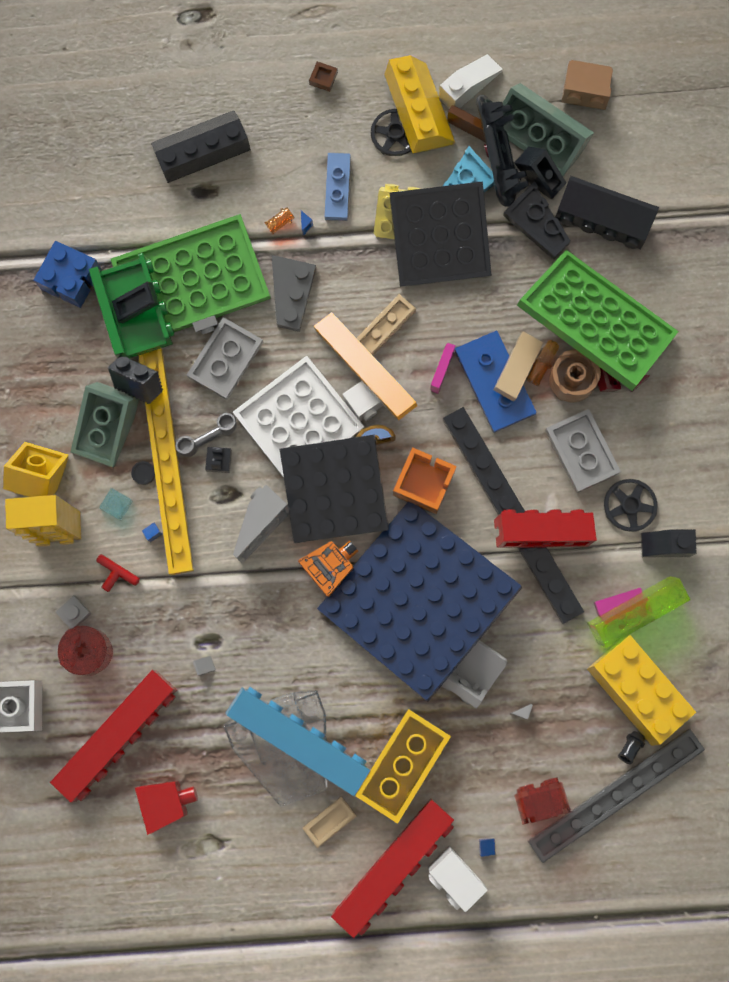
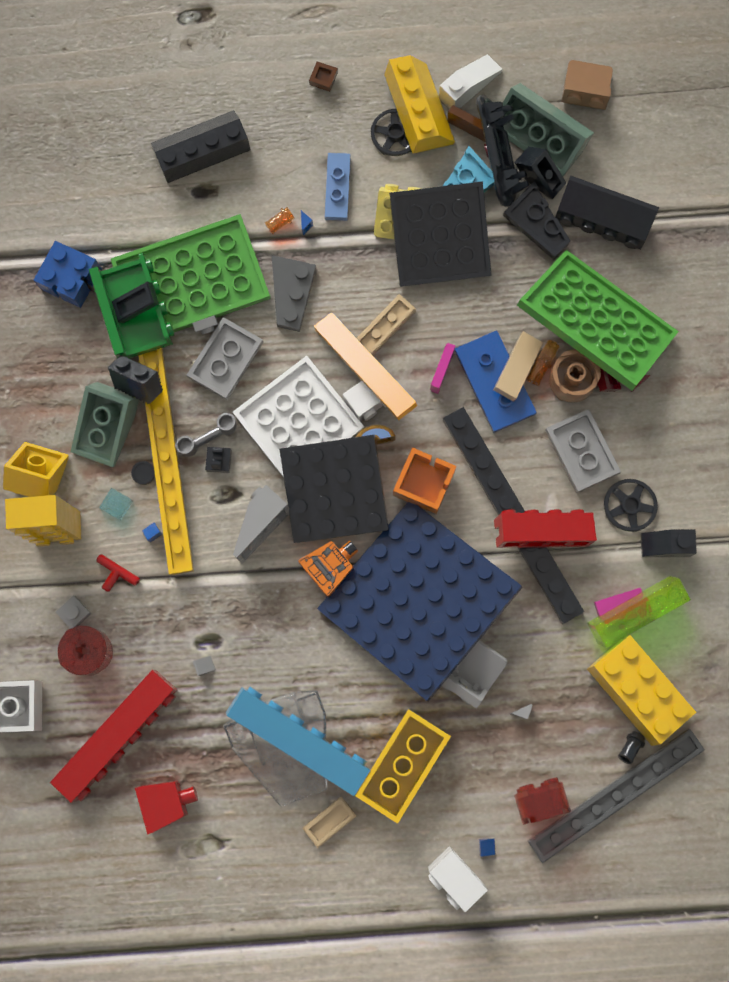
red brick [331,798,454,938] -> none

